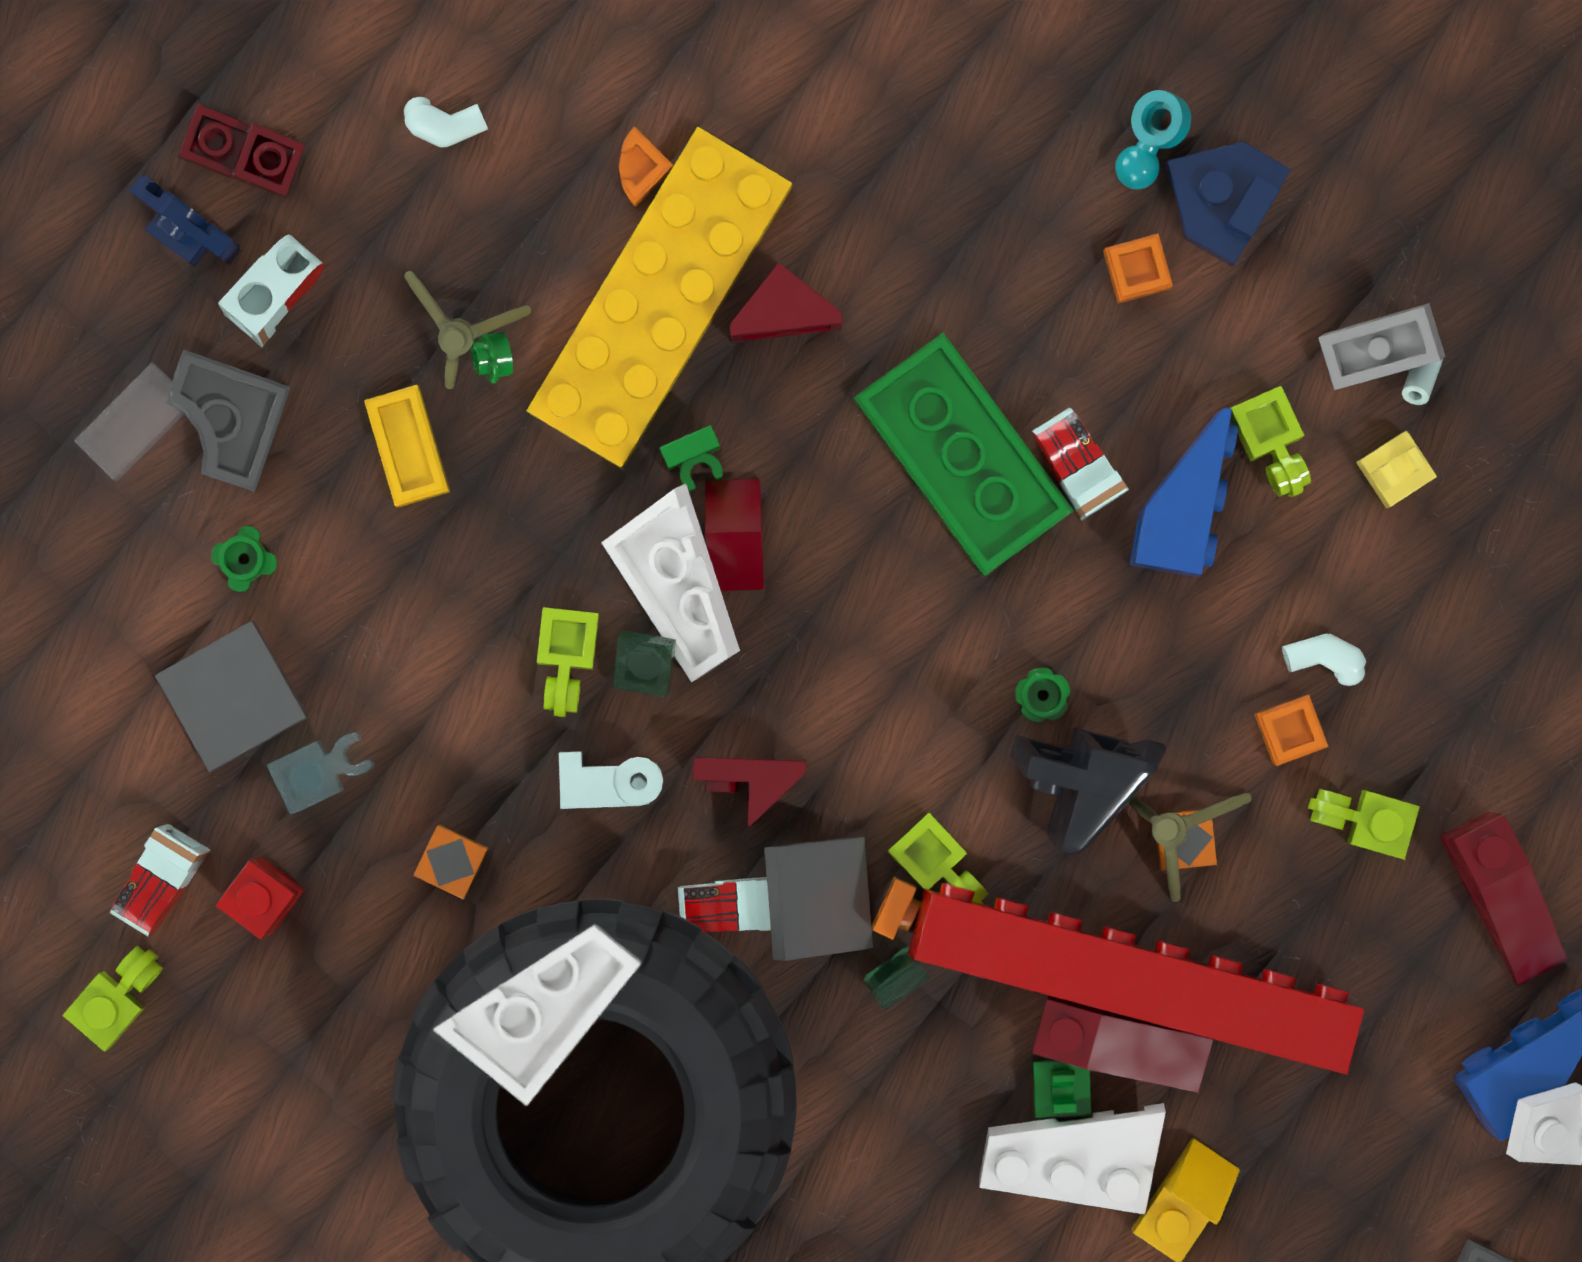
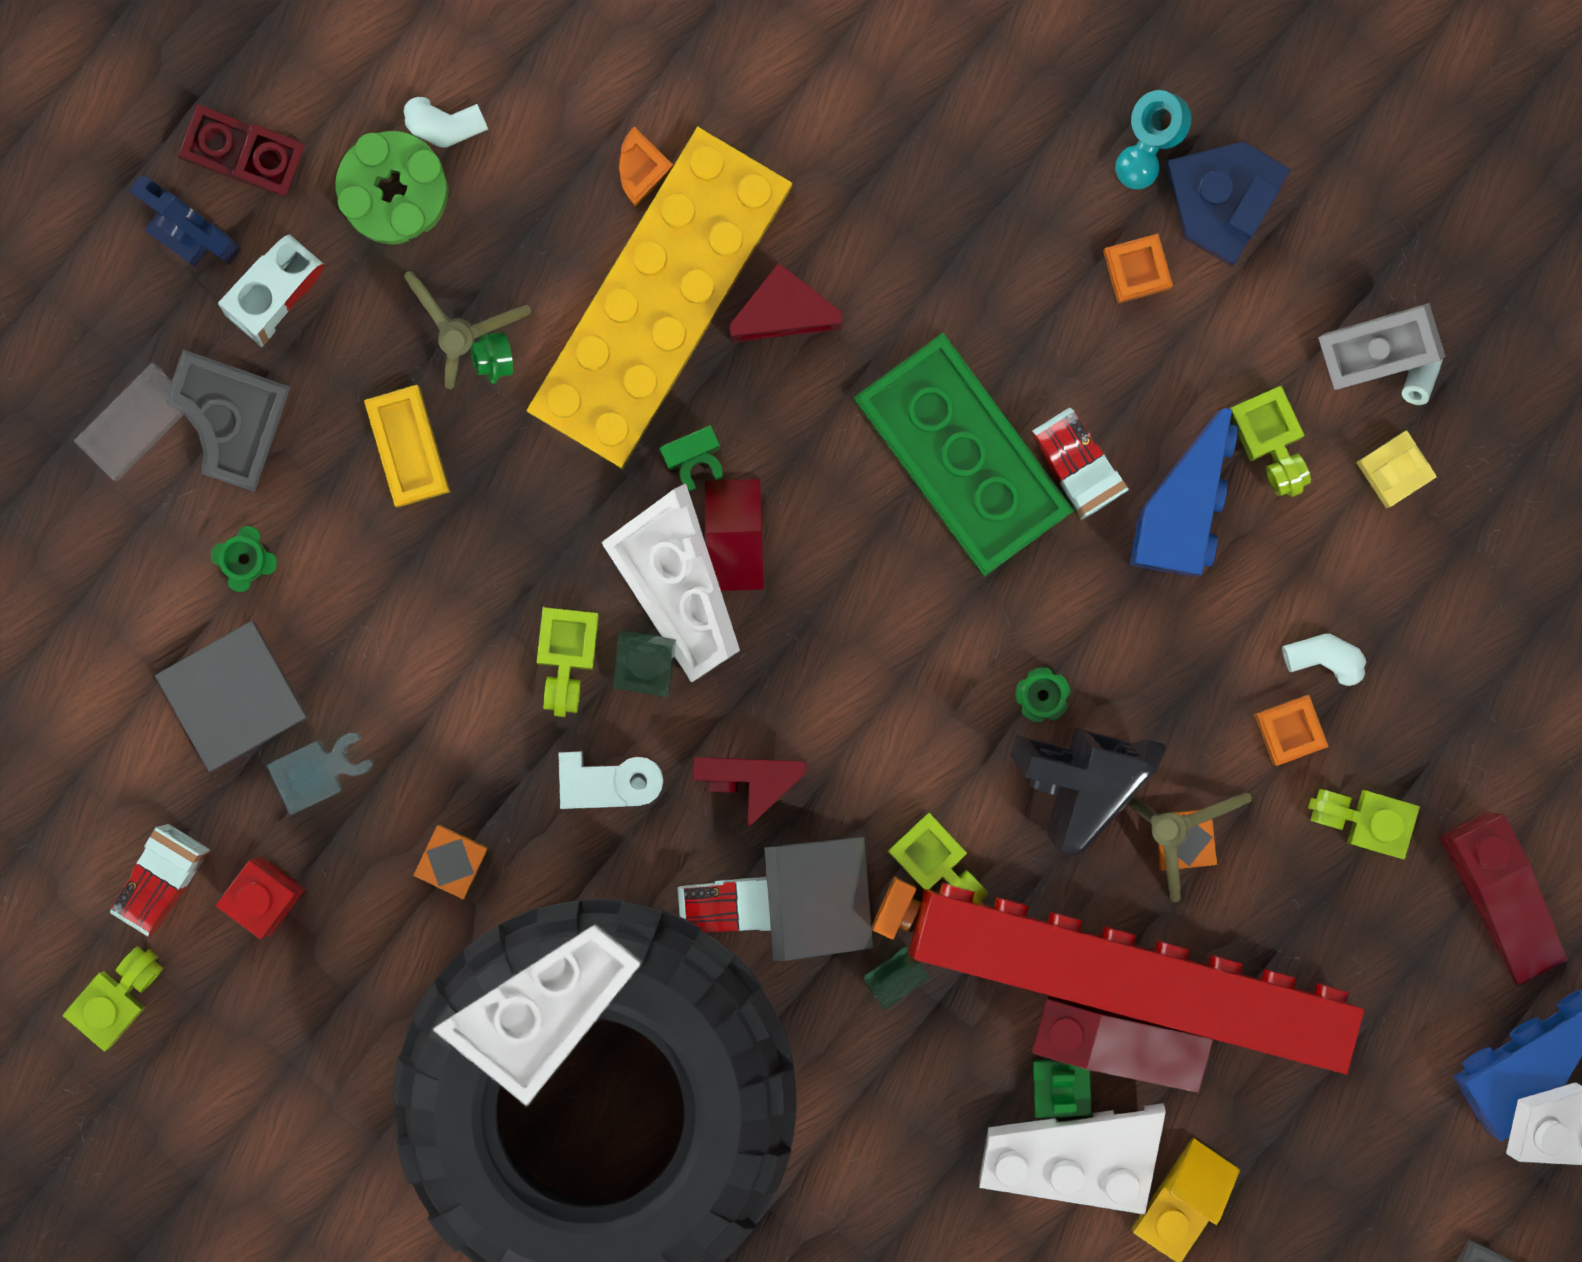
none -> bright green plate [336,131,449,244]

